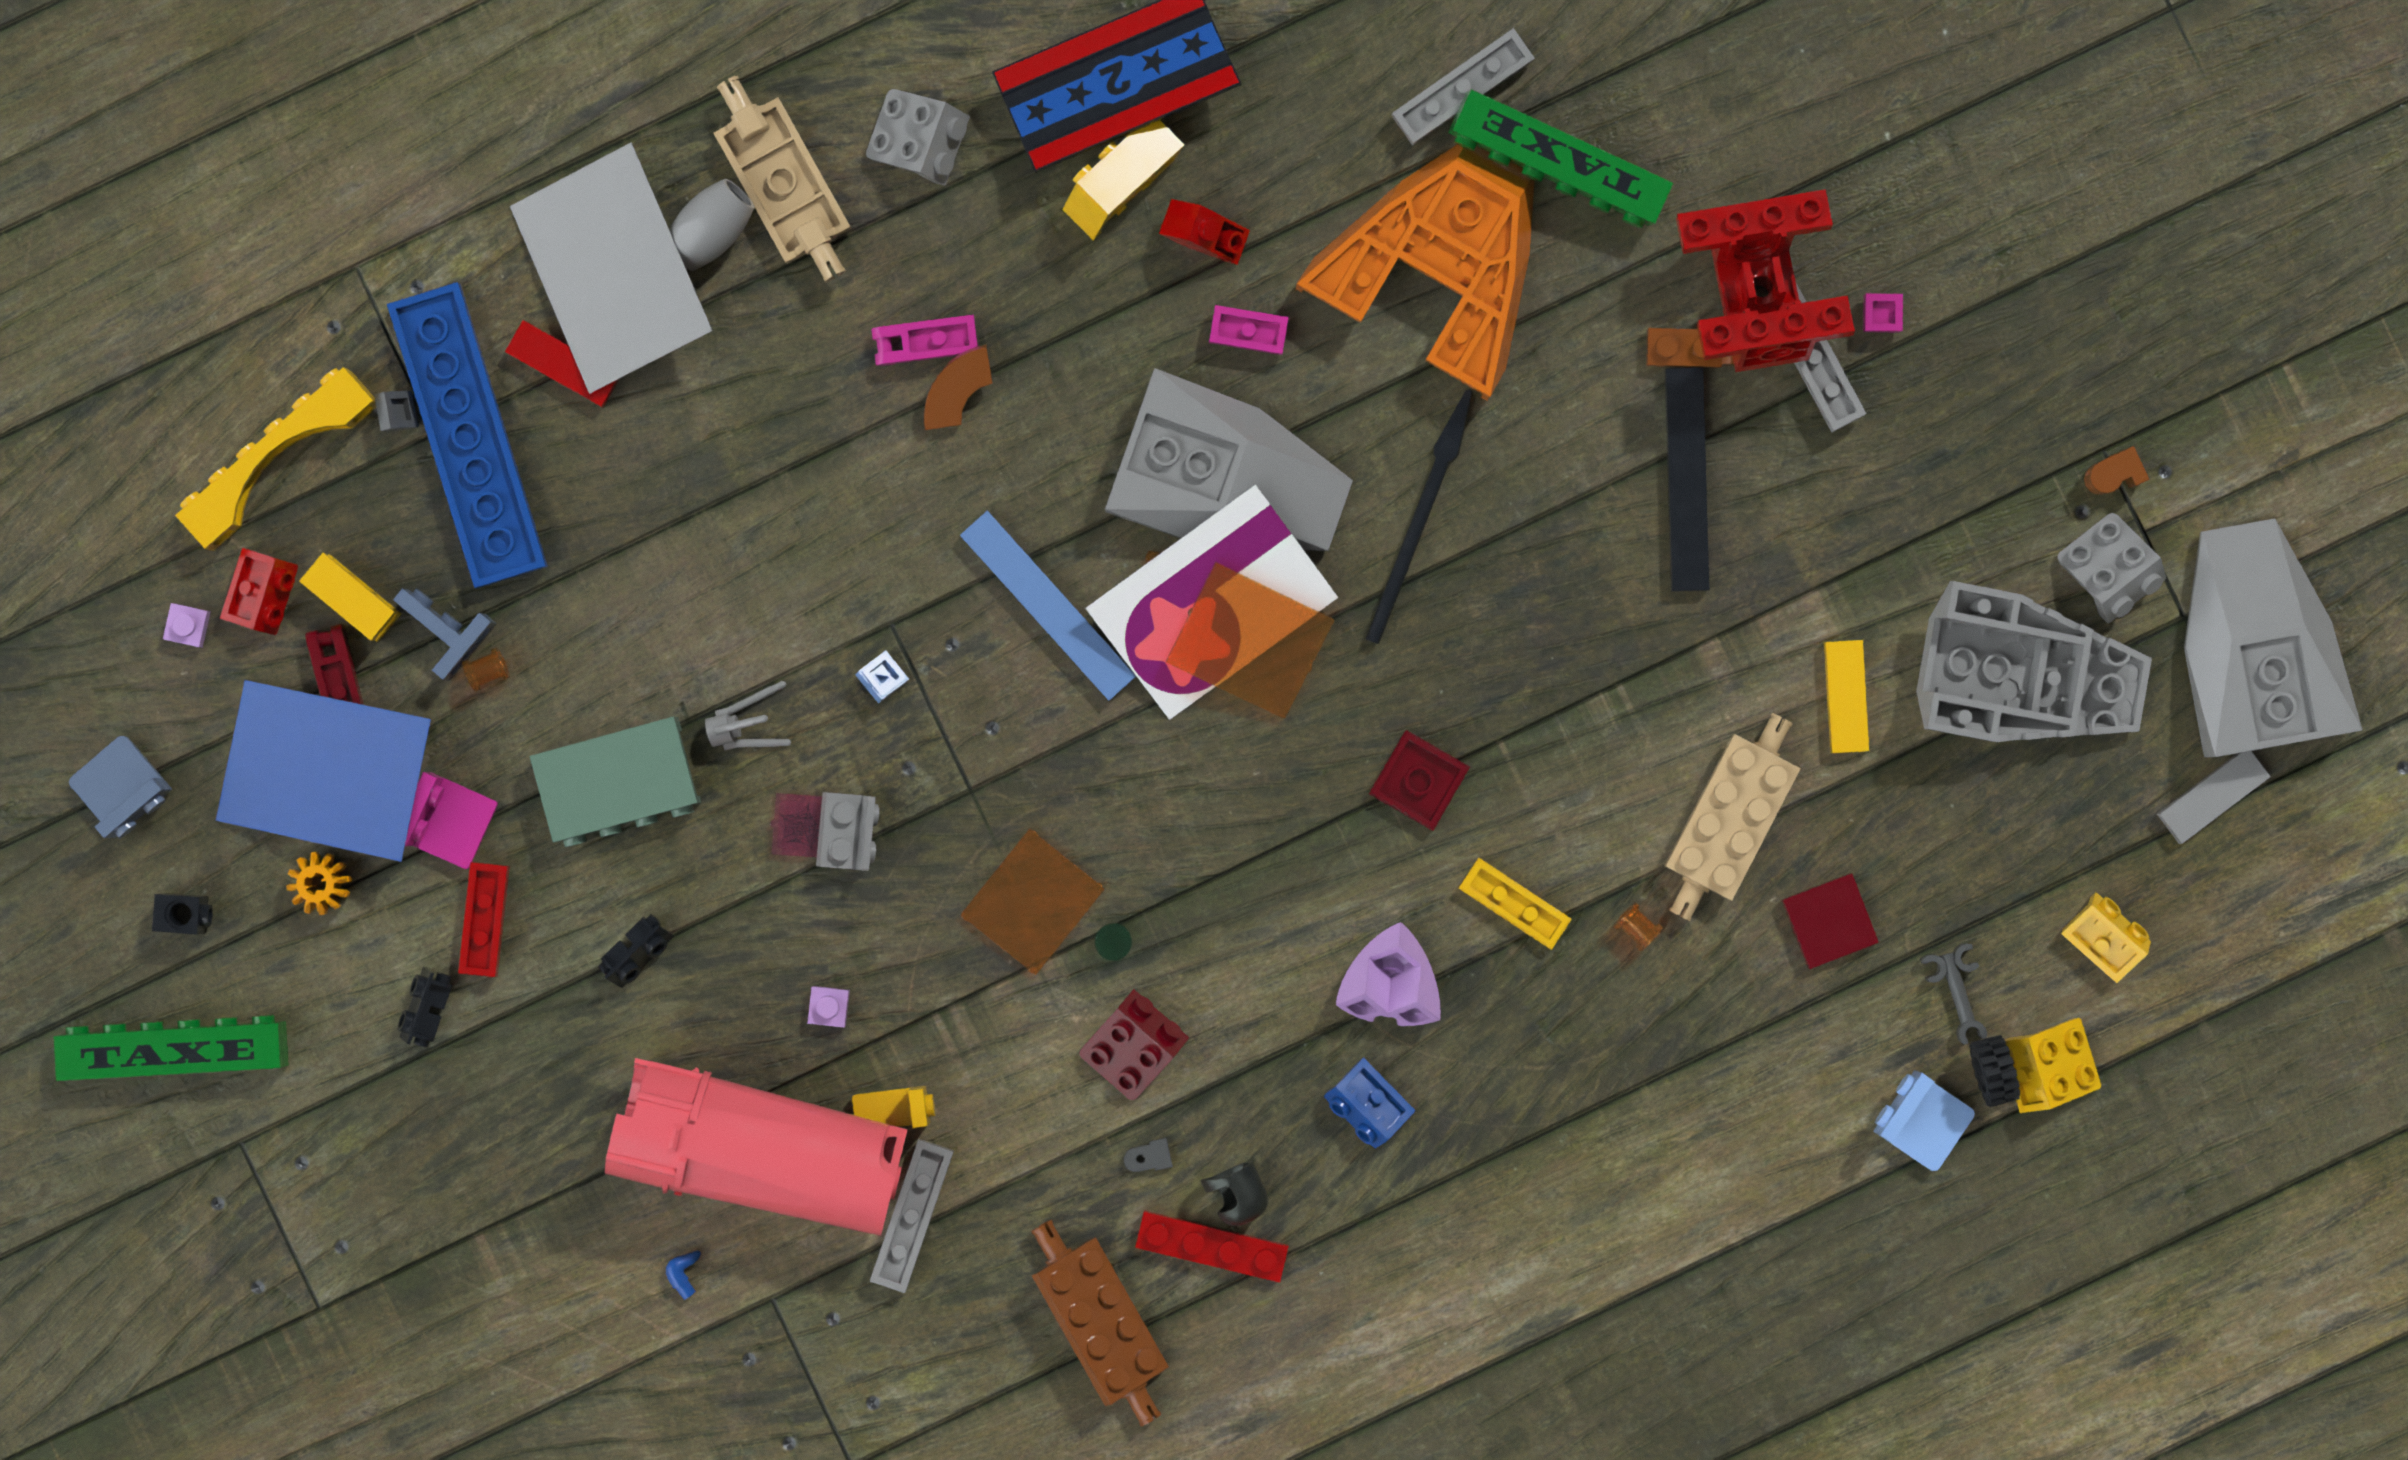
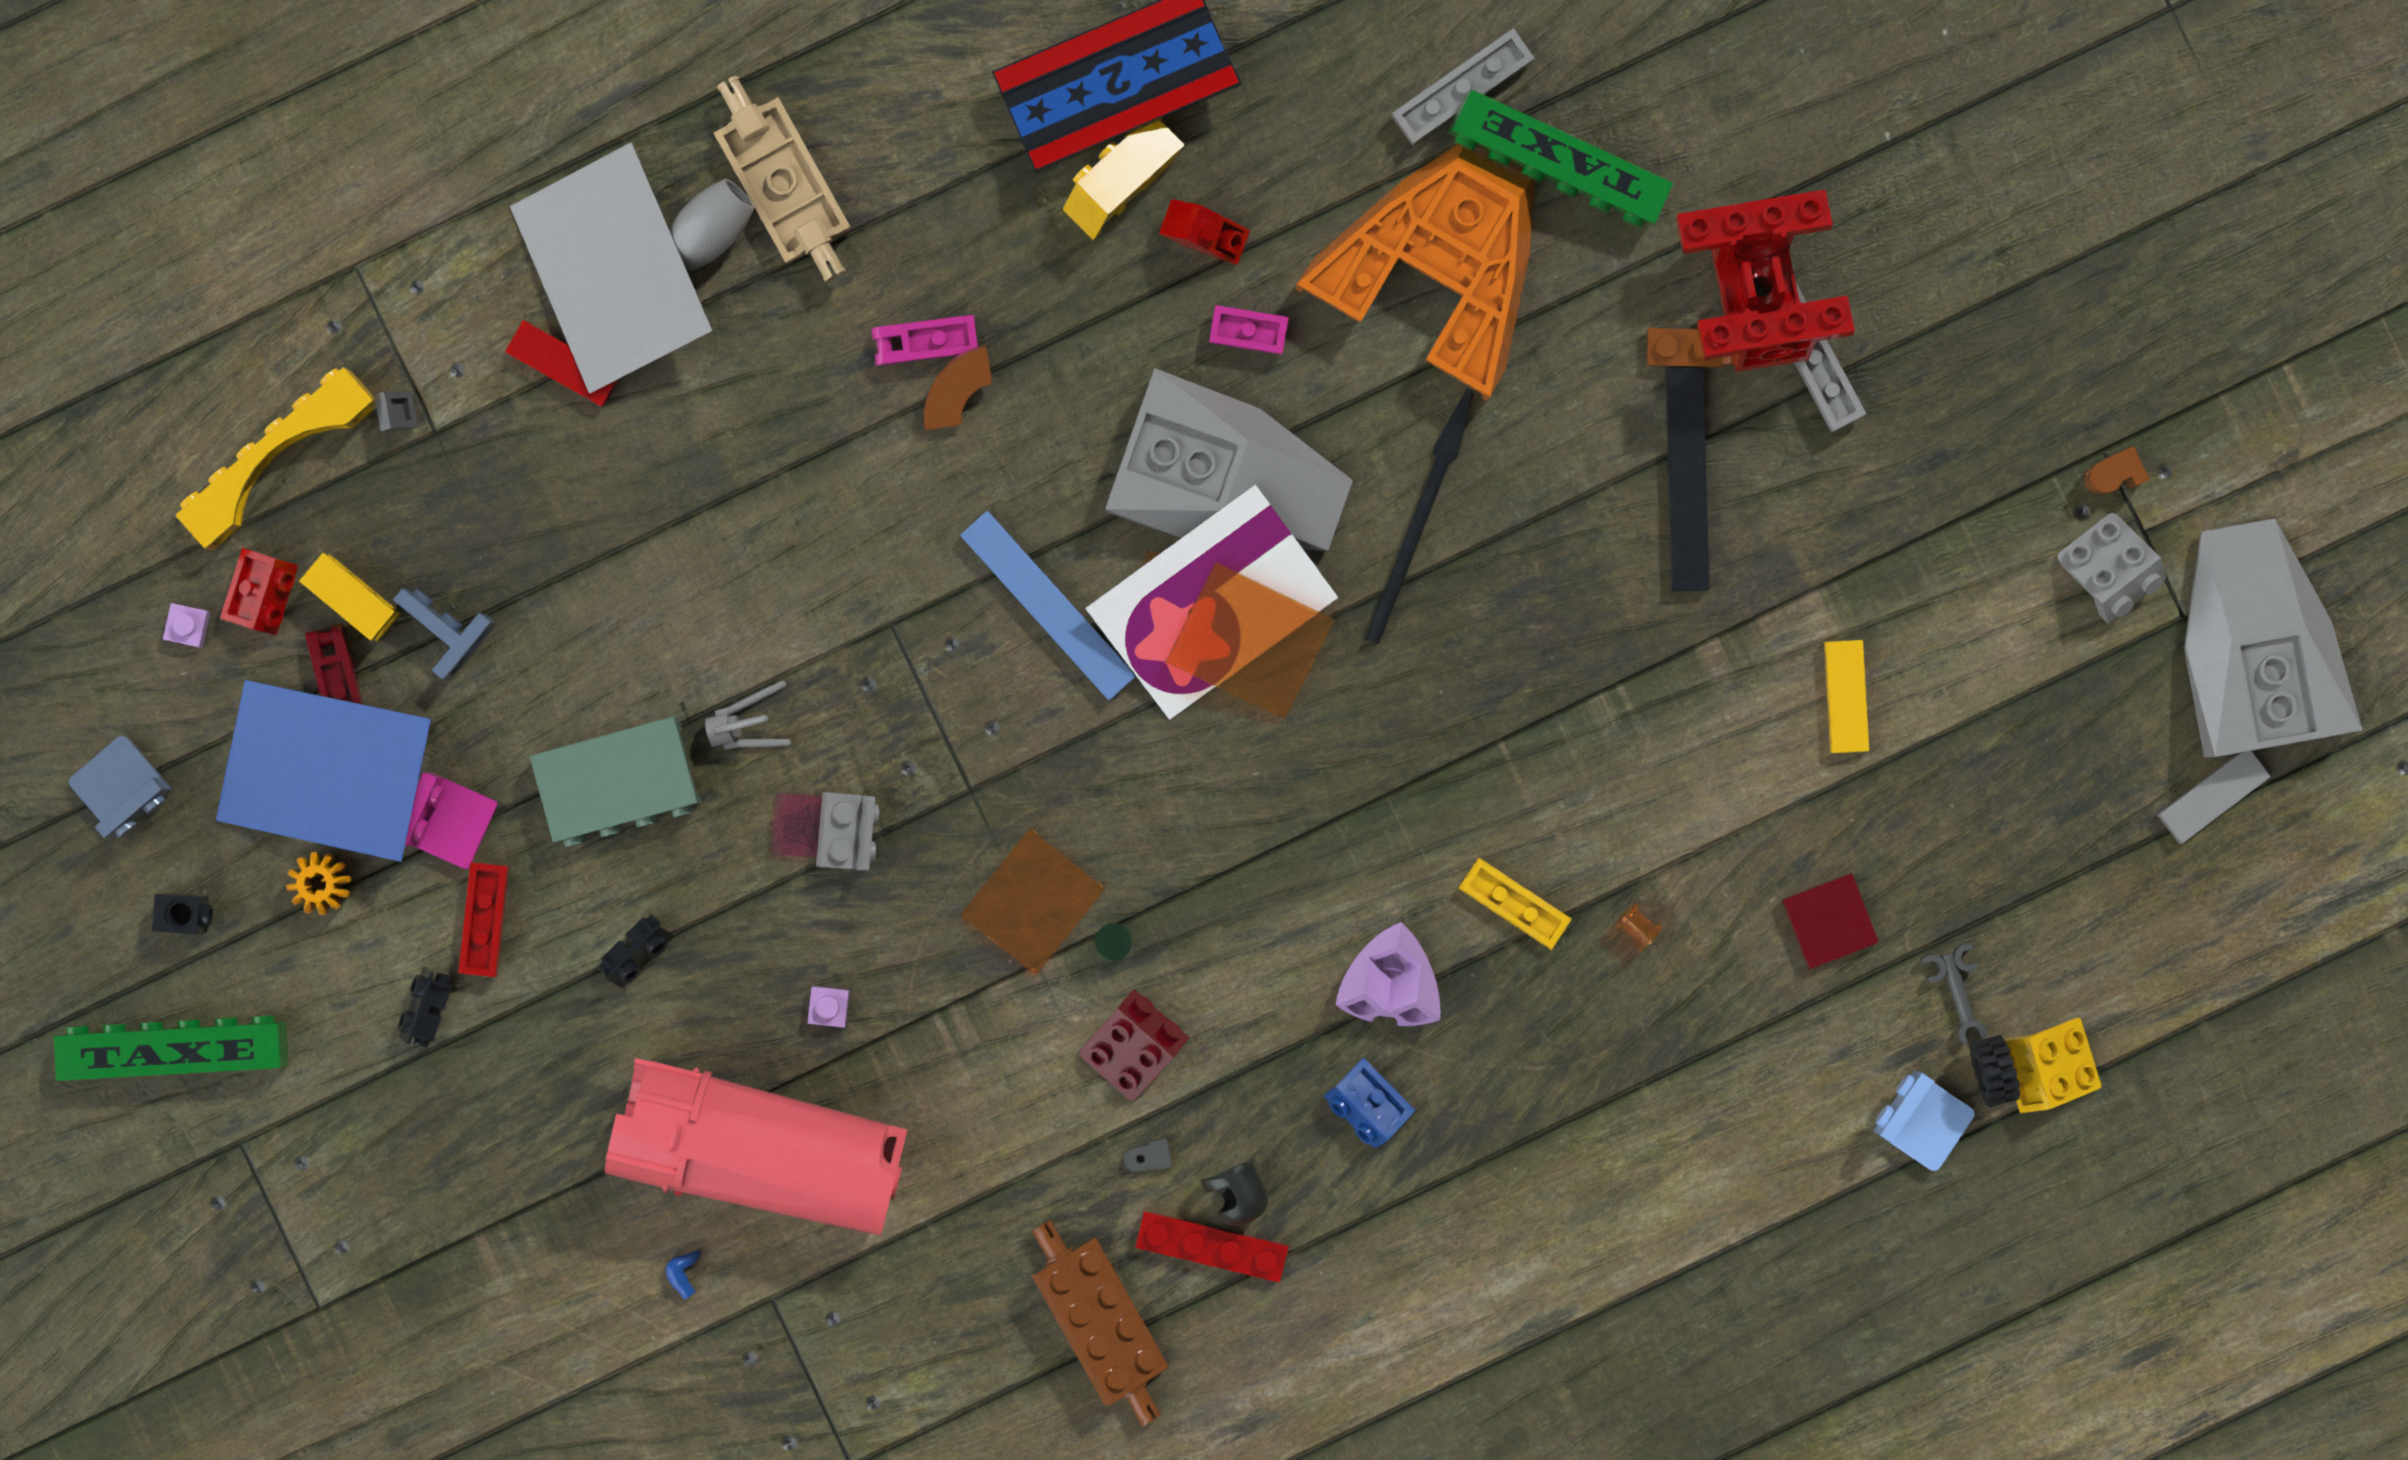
blue plate [387,282,548,589] -> none
clear orange bush [462,647,510,692] -> none
yellow bracket [852,1086,935,1128] -> none
tile [855,651,909,704] -> none
light grey bracket [866,89,970,186] -> none
light grey plate [870,1139,954,1293] -> none
dark red tile [1369,730,1470,831] -> none
tan plate [1664,713,1801,921] -> none
dark pink plate [1863,293,1903,333] -> none
light grey wedge [1916,581,2152,742] -> none
yellow bracket [2061,892,2151,983] -> none

